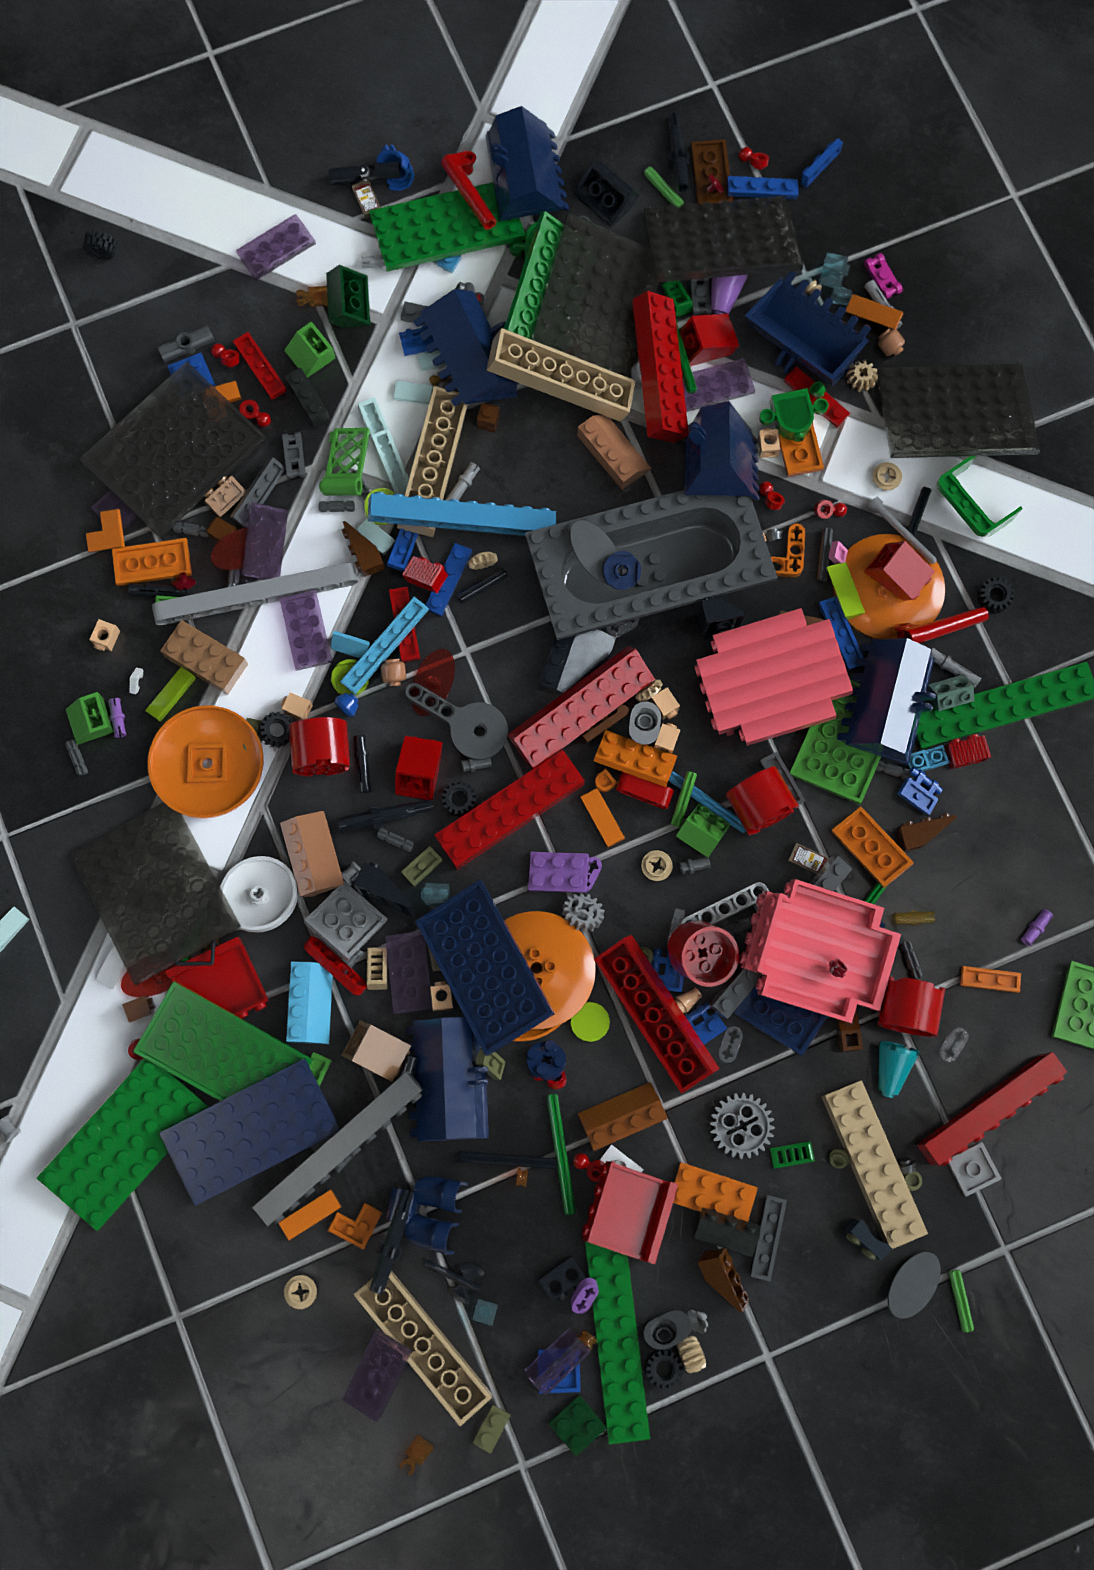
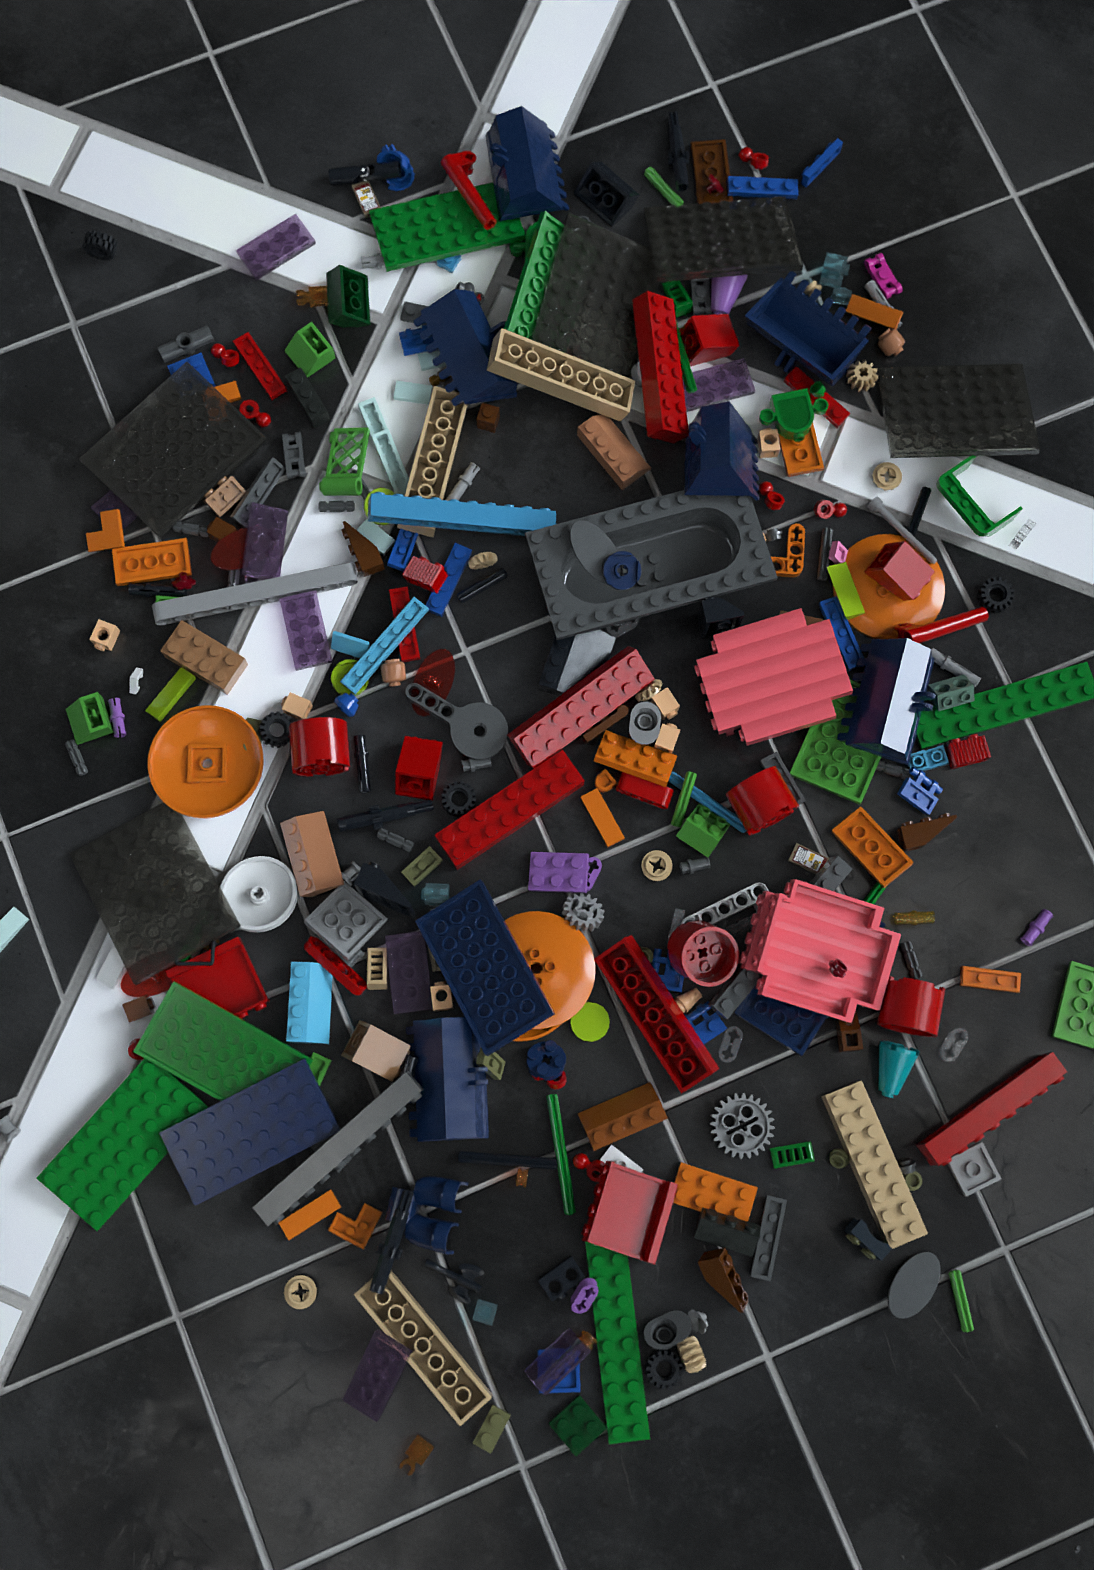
none -> clear beam [1008,518,1037,551]

